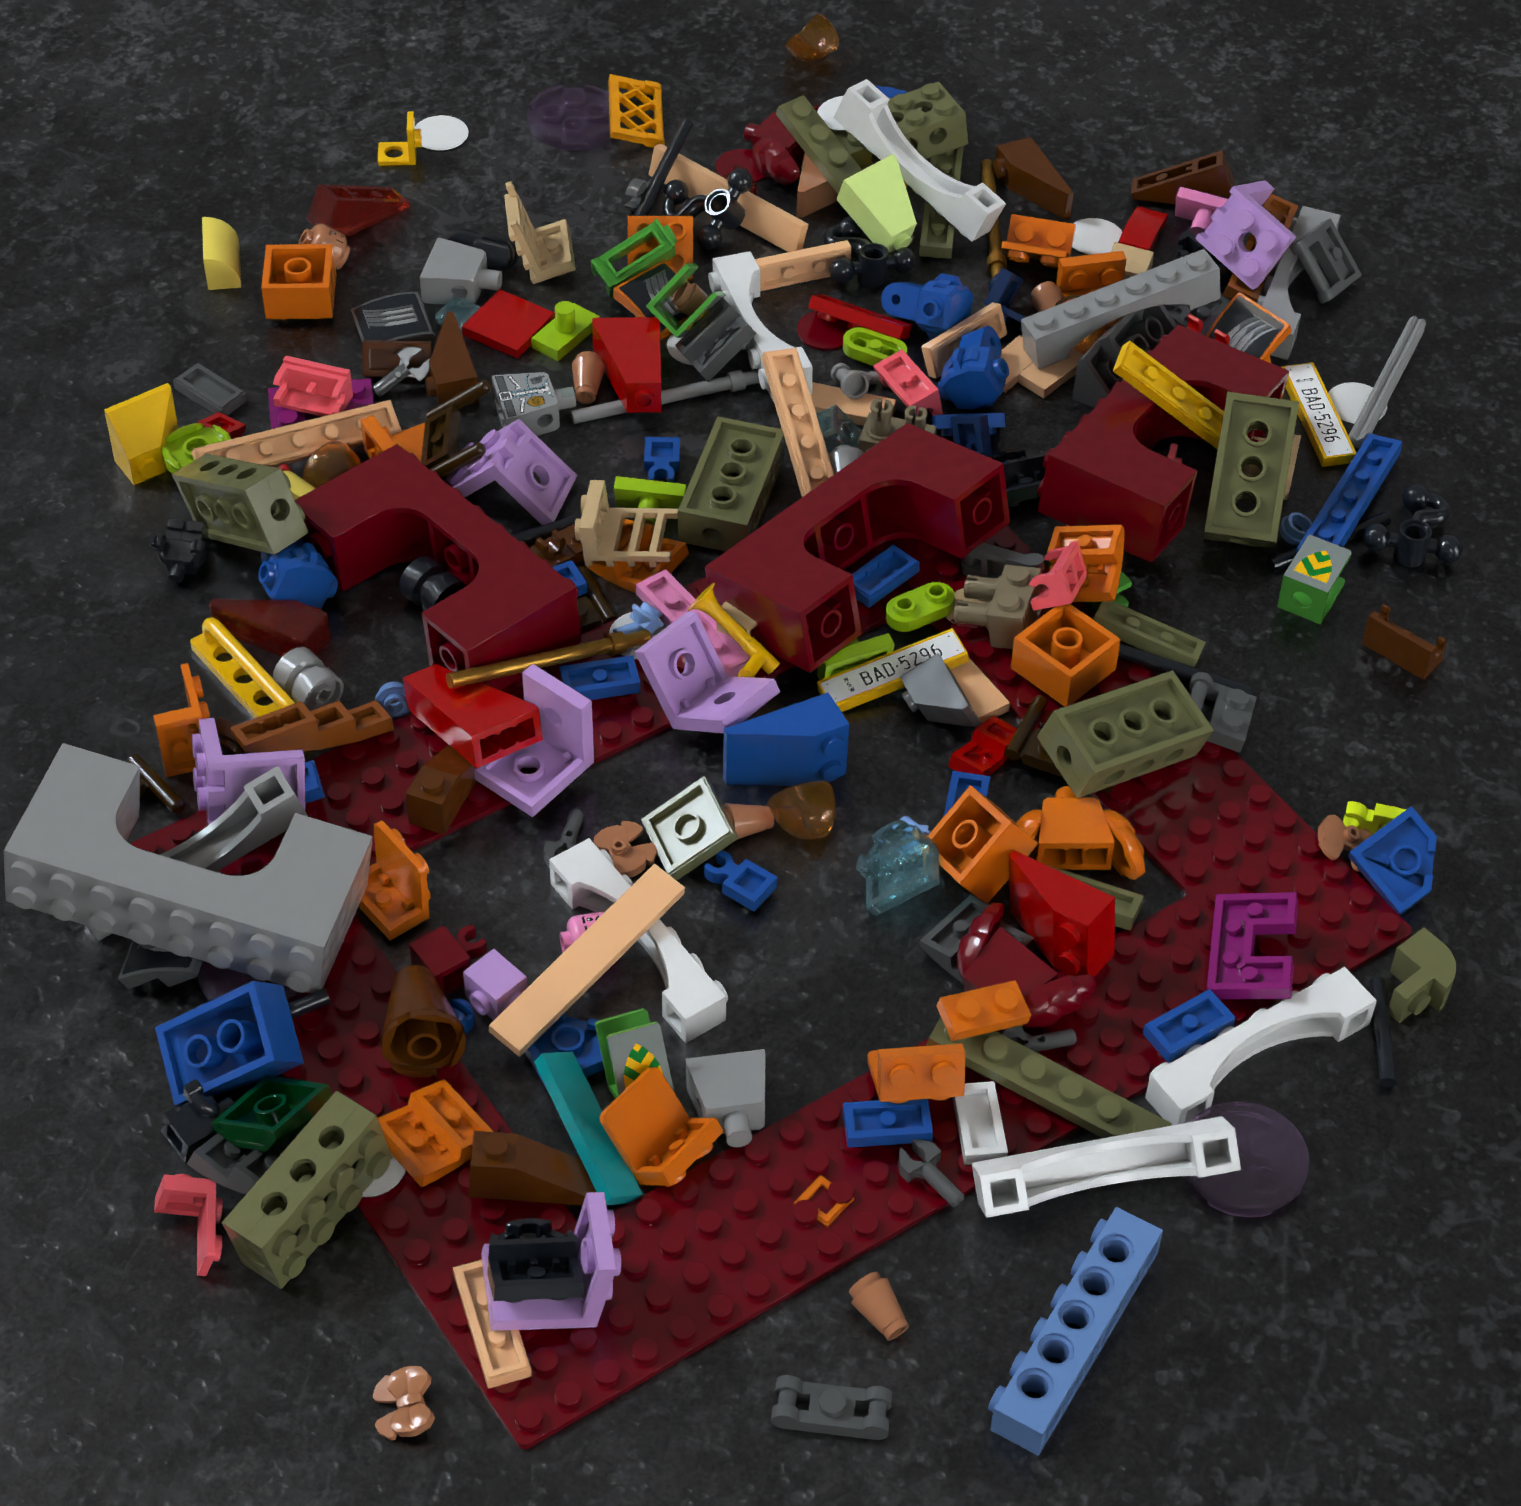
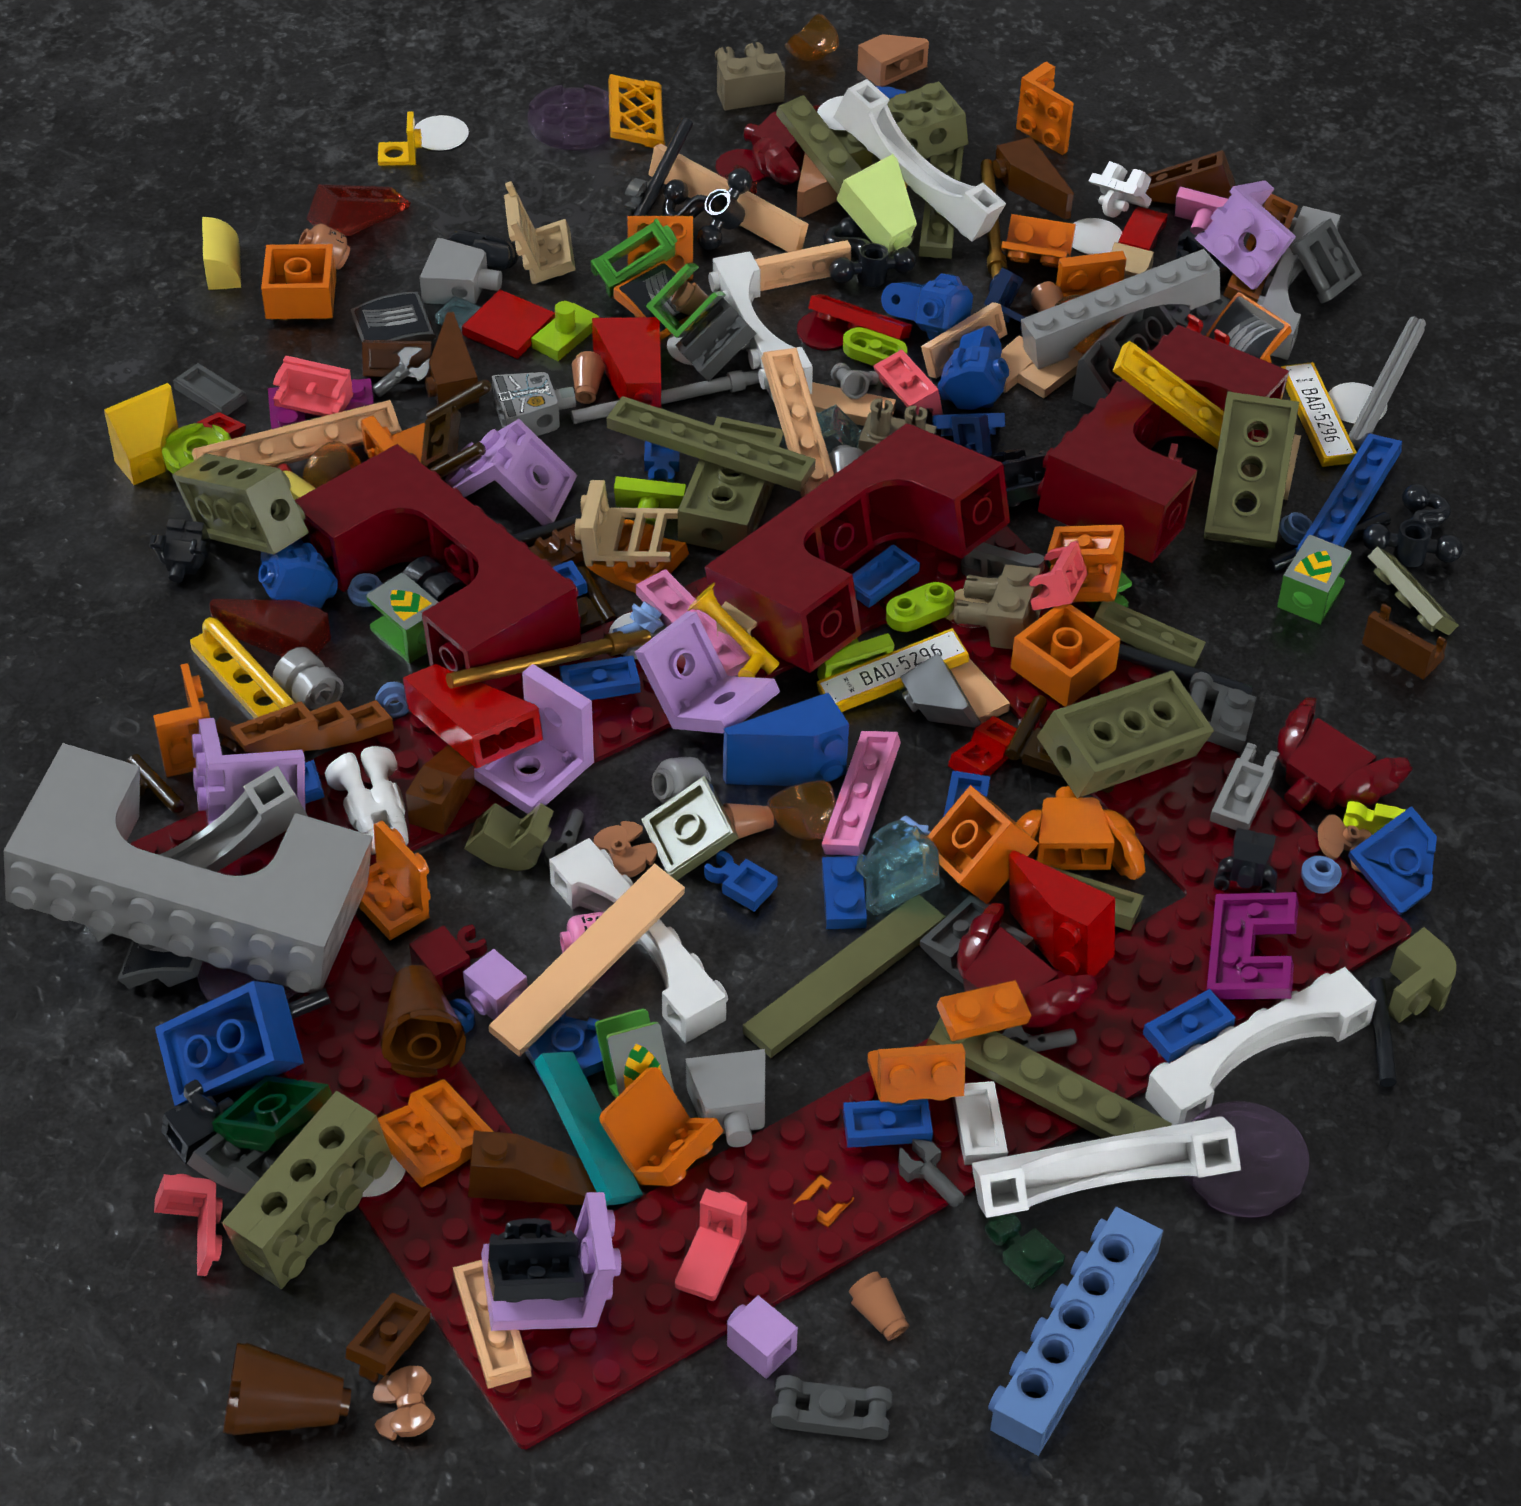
none -> reddish brown cone [223,1343,351,1436]
none -> white piece [325,746,409,855]
none -> reddish brown plate [345,1292,431,1383]
none -> medium blue plate [348,573,383,607]
none -> piece [366,573,439,664]
none -> olive brick [464,803,554,871]
none -> olive plate [606,396,816,492]
none -> light grey head [651,757,711,804]
none -> coral bracket [675,1189,747,1301]
none -> dark tan brick [715,42,785,110]
none -> lavender brick [727,1295,798,1379]
none -> olive tile [743,893,946,1058]
none -> bright pink plate [822,731,901,856]
none -> blue plate [822,856,867,929]
none -> nougat slope [857,34,929,87]
none -> clear green plate [985,1213,1065,1289]
none -> orange bracket [1016,62,1074,155]
none -> white hips [1089,161,1152,218]
none -> light grey hinge [1210,742,1279,830]
none -> black piece [1214,828,1278,893]
none -> dark red torso [1277,697,1413,811]
none -> medium blue plate [1301,856,1342,894]
none -> olive plate [1368,546,1459,635]

